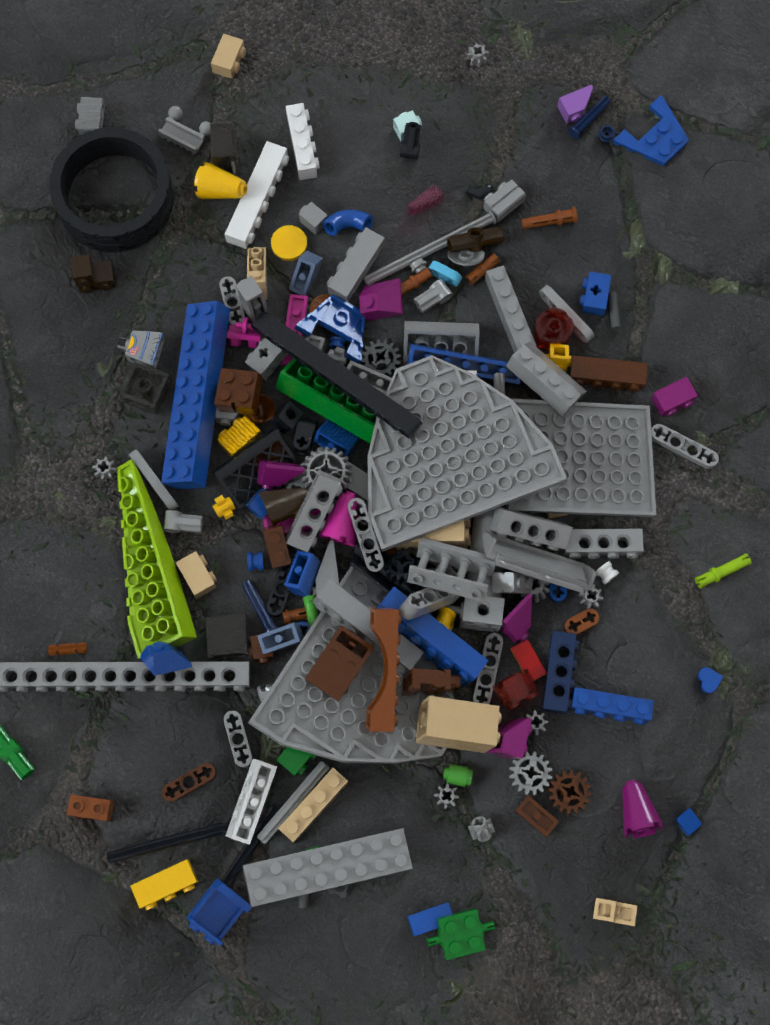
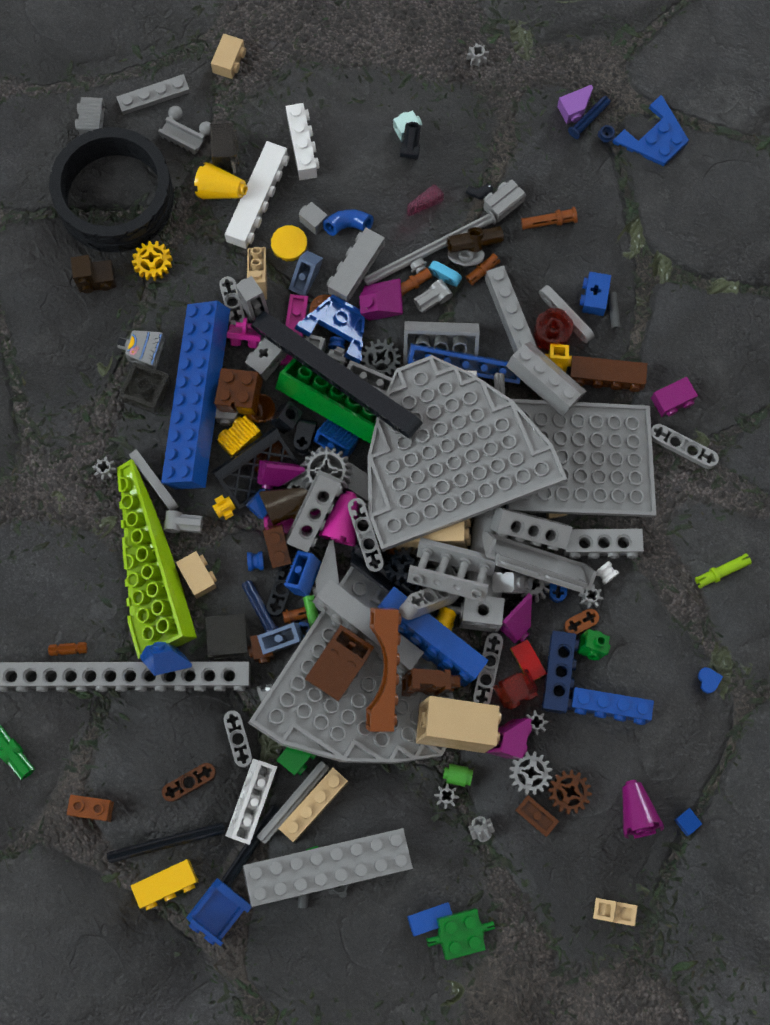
none -> light grey plate [116,74,190,115]
none -> yellow gear [132,241,173,281]
none -> green brick [577,629,610,660]

